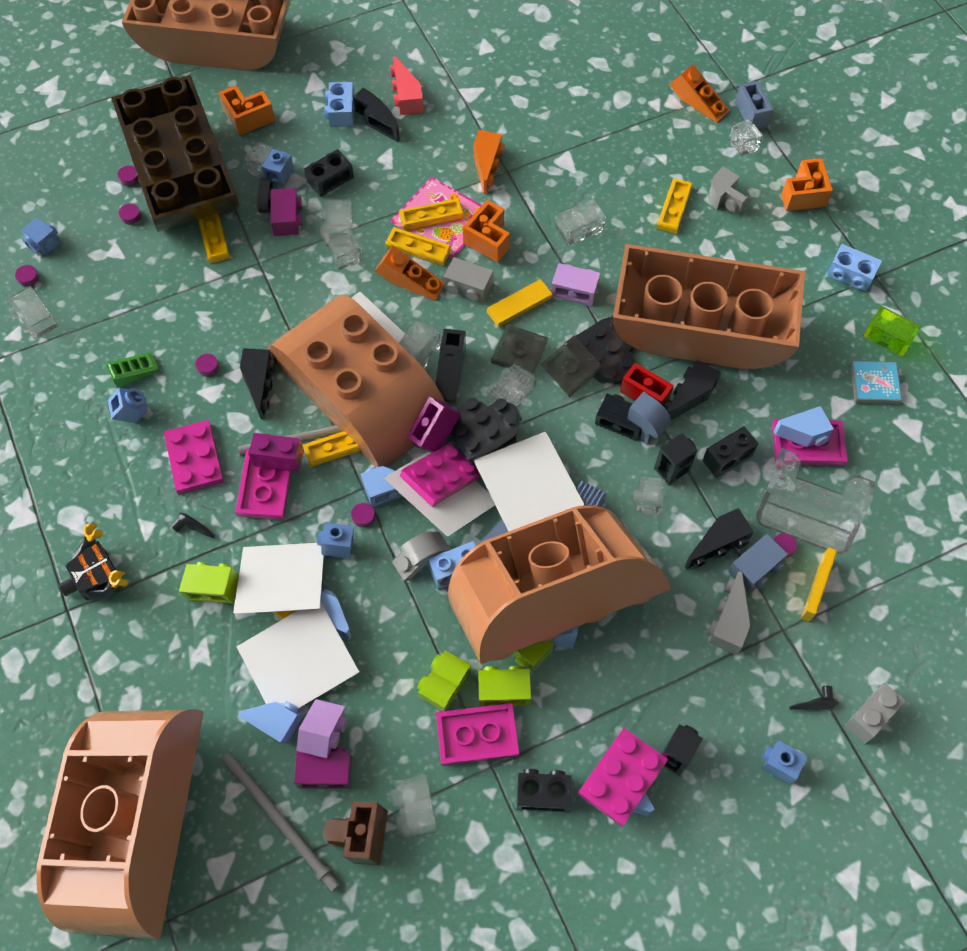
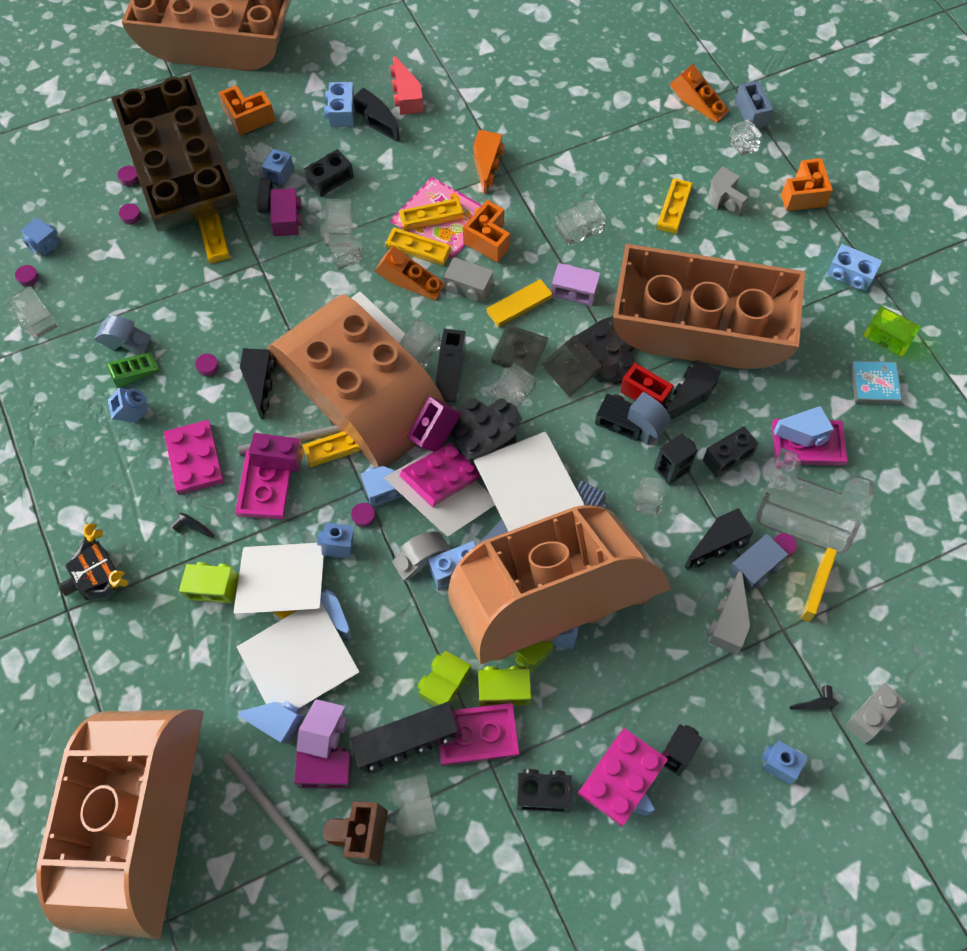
none -> sand blue brick [94,316,151,355]
none -> black brick [351,702,463,774]

